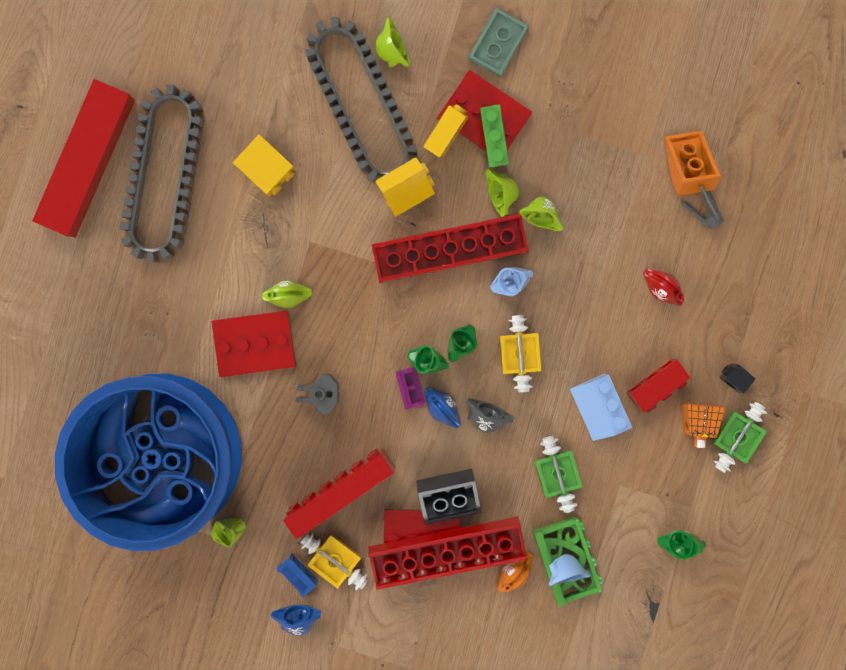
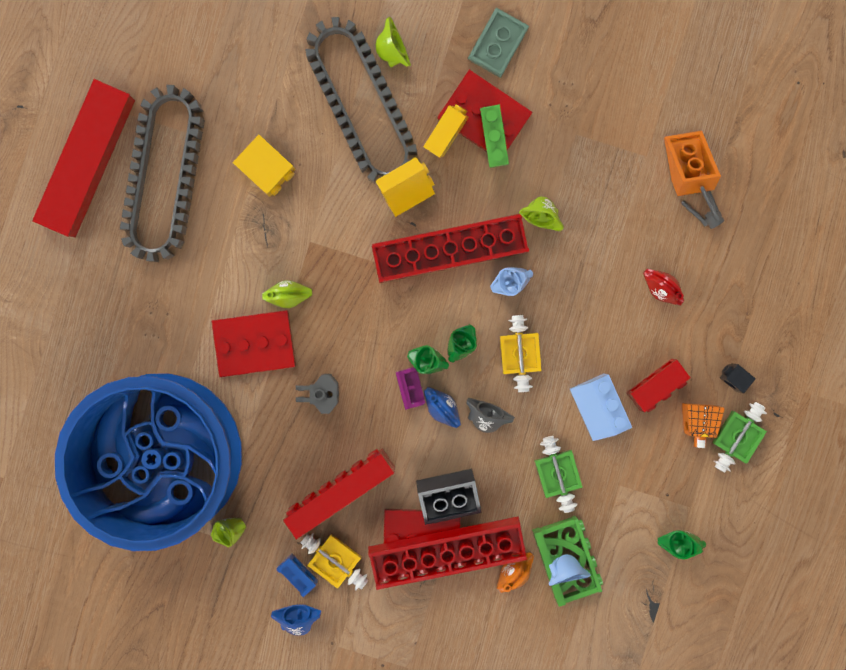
lime hat [485,169,519,217] -> none

